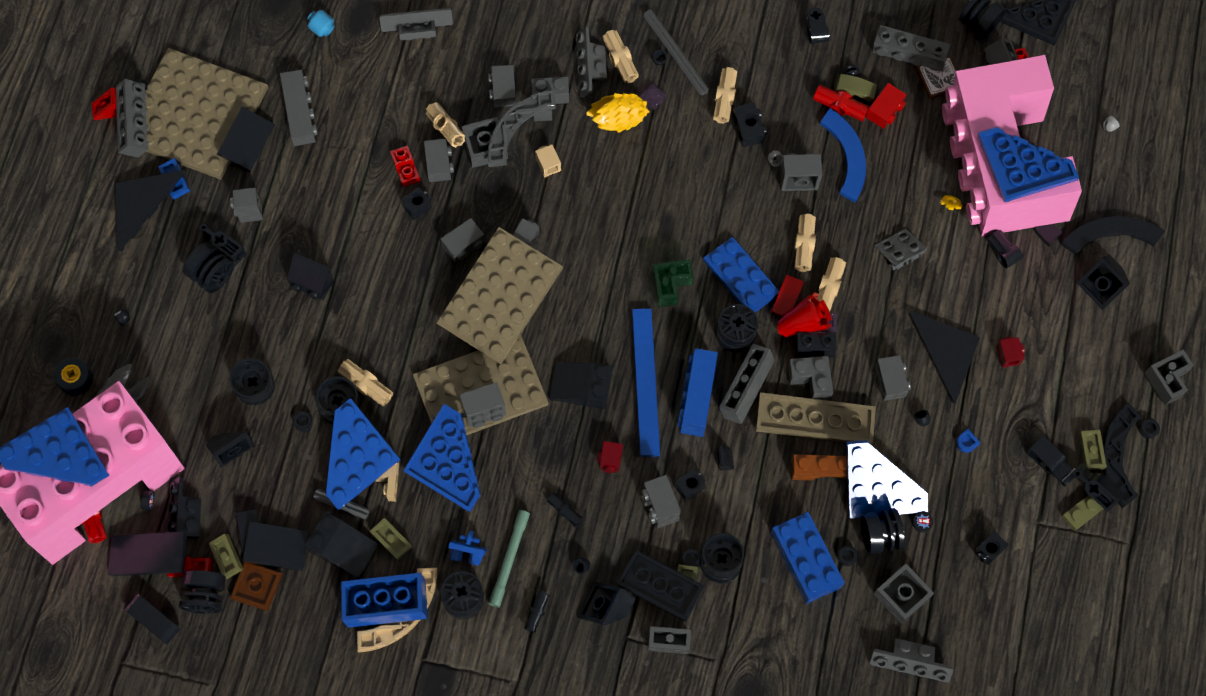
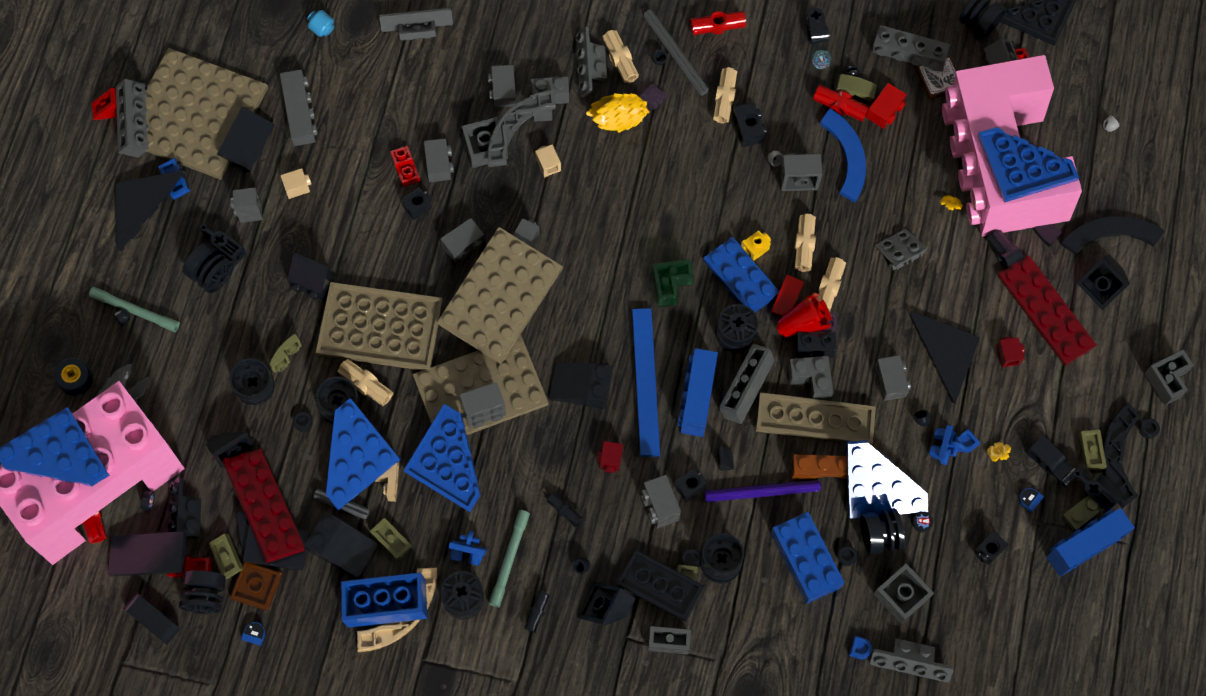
tan piece [426,102,465,148] -> none
none -> sand green piece [89,287,180,332]
none -> dark red plate [223,449,305,563]
none -> tile [241,622,265,646]
none -> olive slope [269,334,302,373]
none -> tan brick [281,168,311,199]
none -> dark tan plate [316,282,443,371]
none -> red piece [690,11,746,35]
none -> dark purple axle [704,480,821,502]
none -> yellow brick [741,230,771,261]
none -> clear light blue tile [813,50,831,69]
none -> blue tile [849,636,872,660]
none -> blue hips [929,425,964,465]
none -> yellow plant [987,442,1011,462]
none -> dark red plate [997,256,1097,367]
none -> tile [1019,488,1044,513]
none -> blue brick [1046,508,1135,577]

